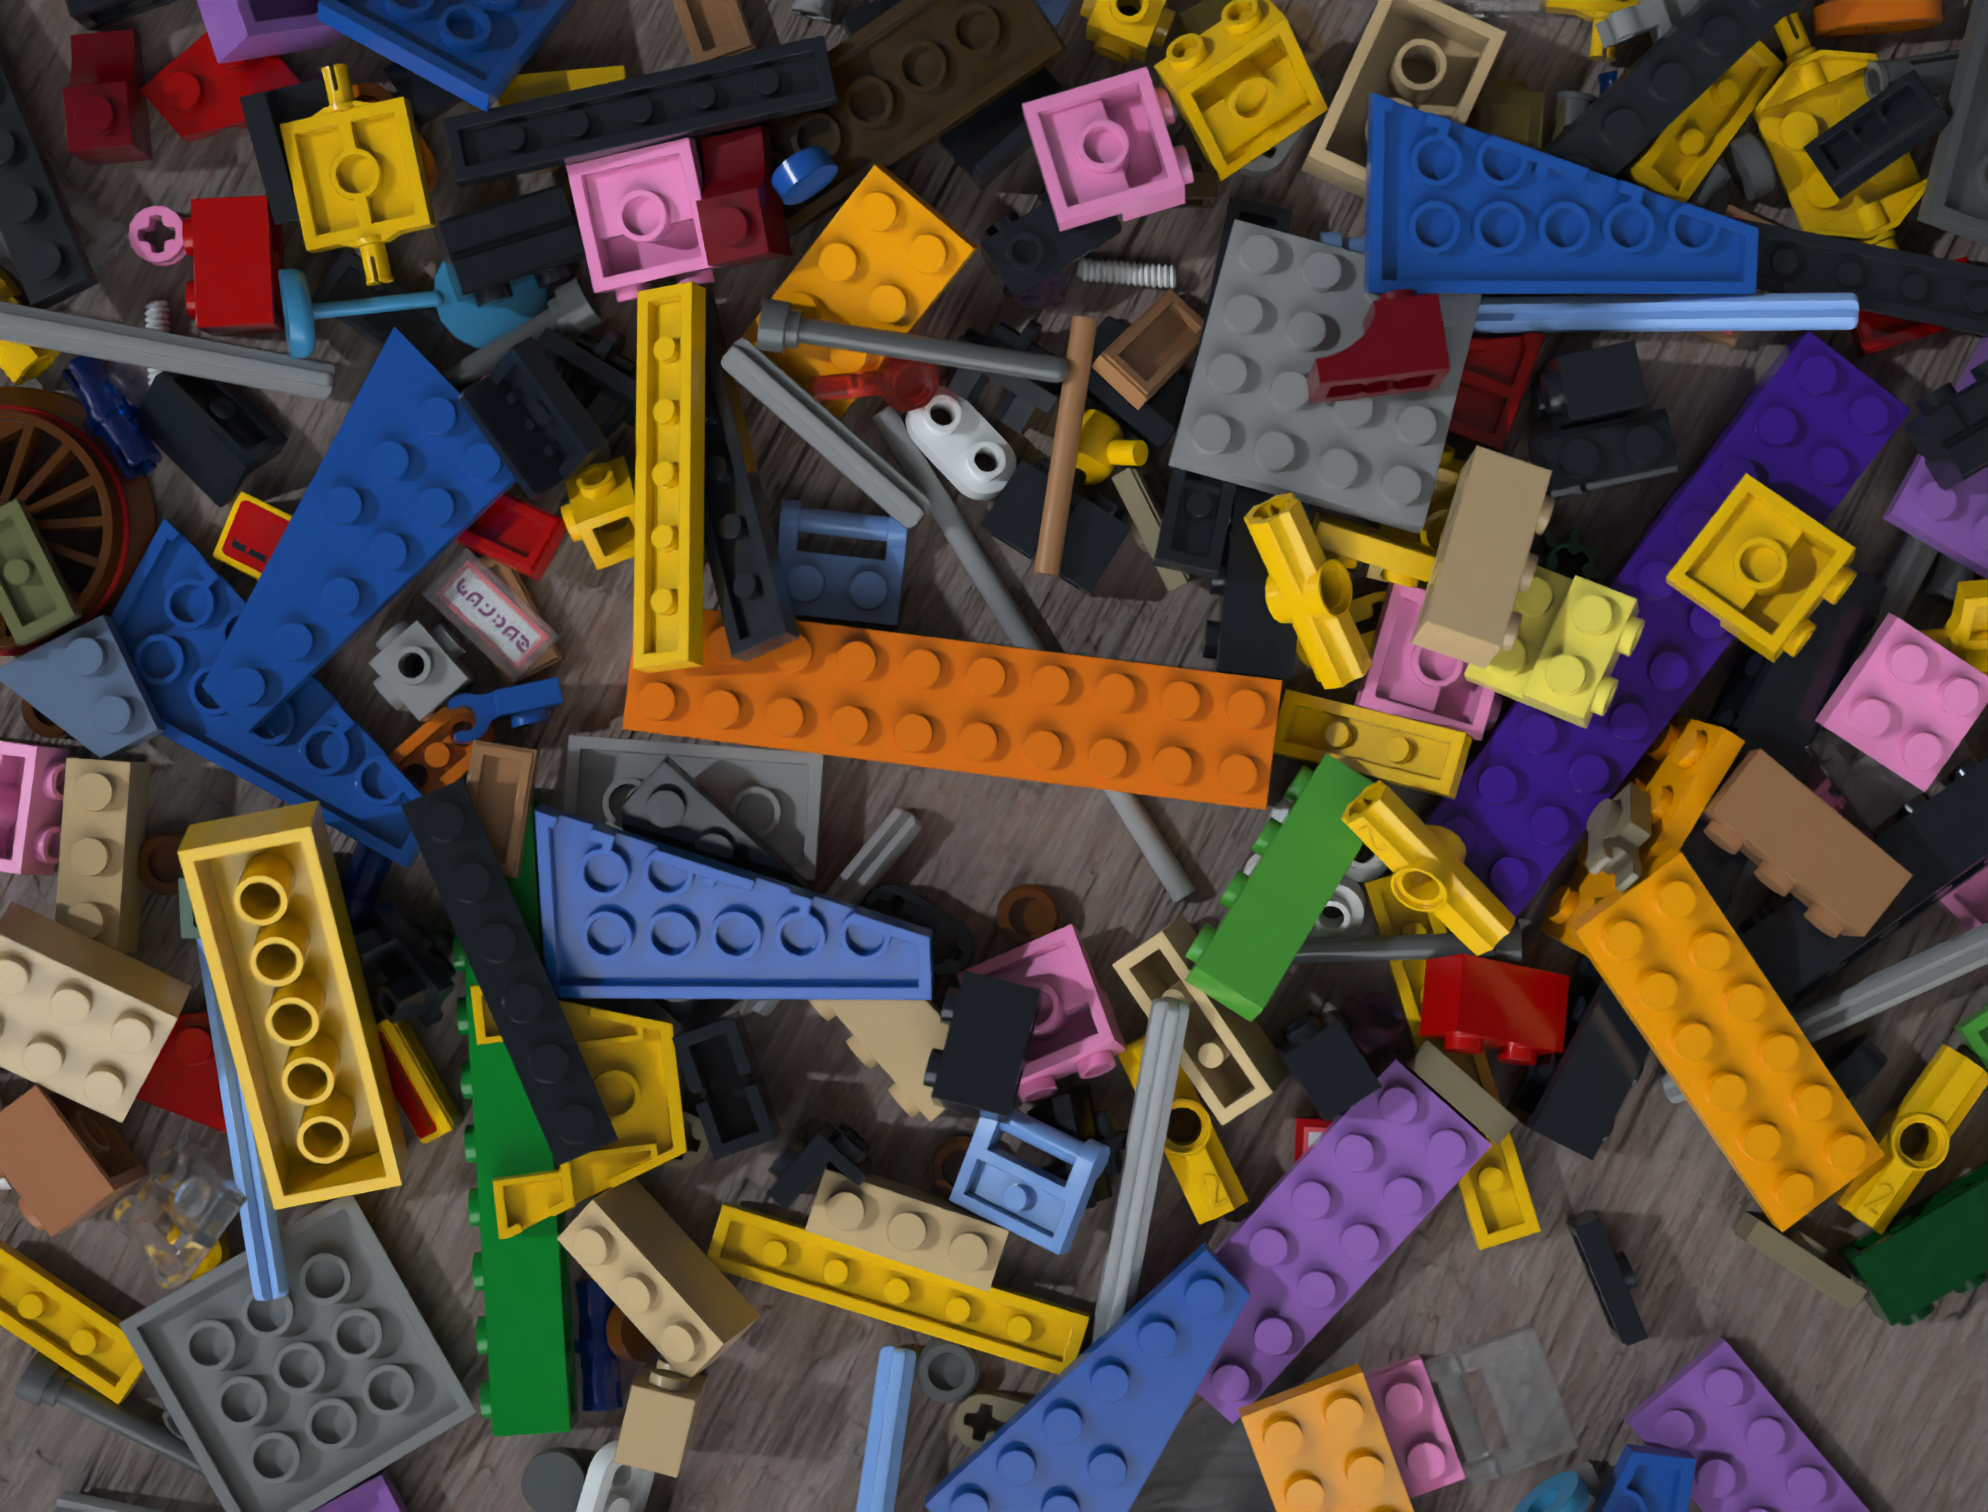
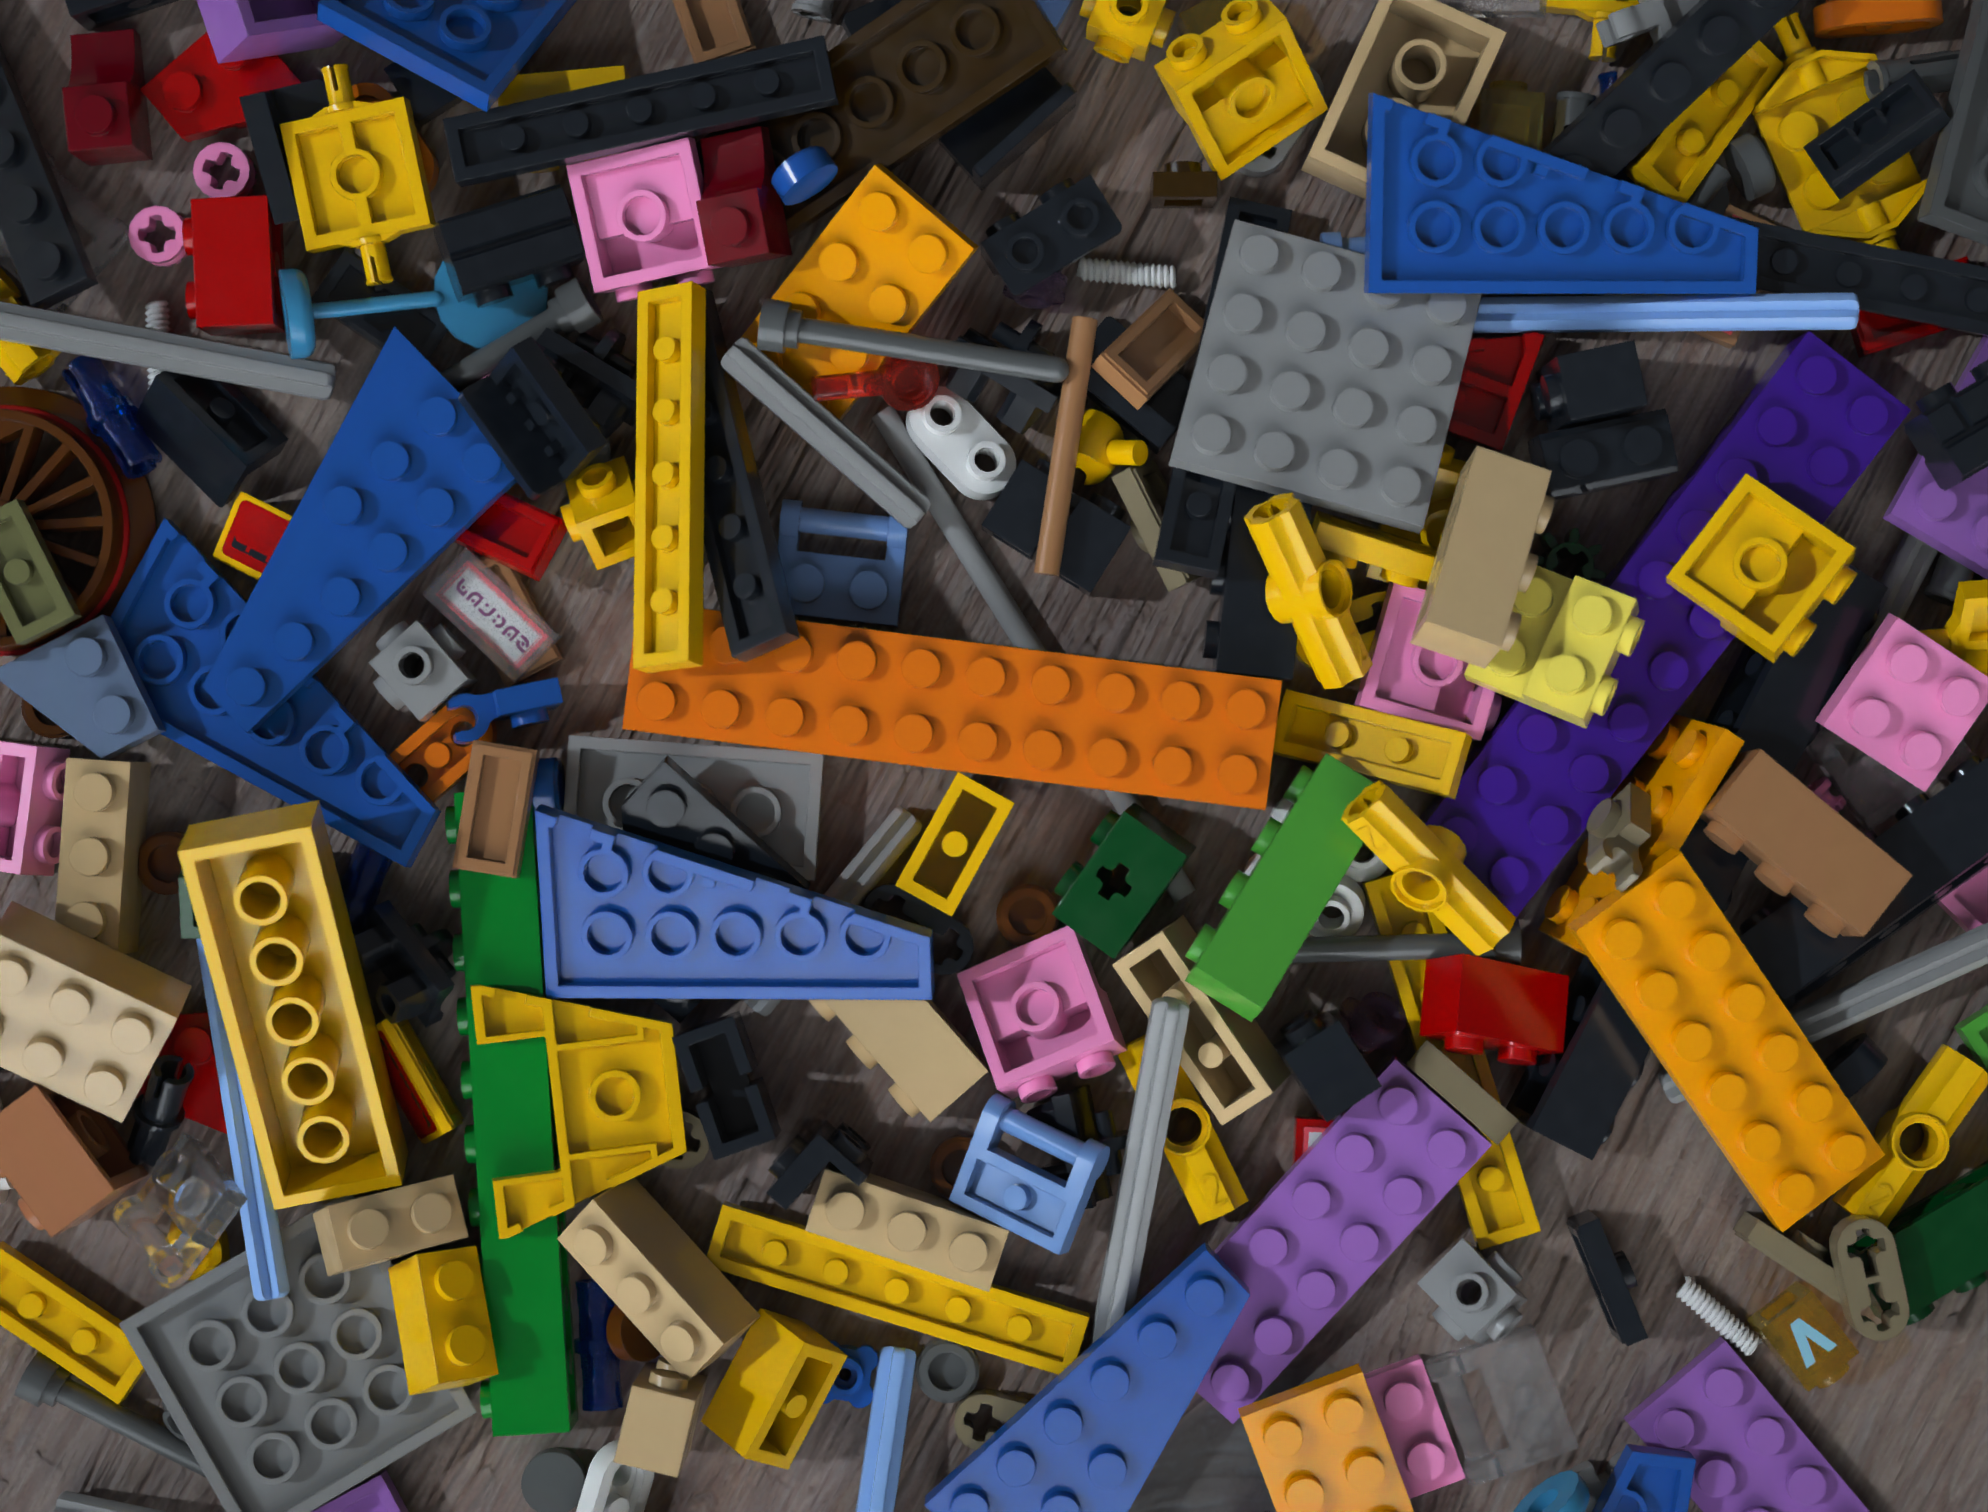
black plate [401,779,618,1166] -> none
black brick [923,971,1042,1125] -> none
bright pink plate [1022,67,1194,232] -> none
dark red arch [1306,289,1451,404] -> none
none -> black axle [127,1055,194,1167]
none -> bright pink bush [193,142,257,198]
none -> tan brick [313,1174,469,1276]
none -> yellow brick [388,1246,499,1396]
none -> blue tile [532,757,565,814]
none -> yellow brick [701,1308,848,1470]
none -> blue plate [823,1340,879,1408]
none -> yellow brick [895,772,1015,917]
none -> dark green brick [1052,802,1197,959]
none -> light grey brick [1417,1238,1528,1344]
none -> white piece [1676,1276,1762,1356]
none -> clear yellow brick [1747,1281,1860,1392]
none -> dark tan beam [1829,1215,1909,1341]

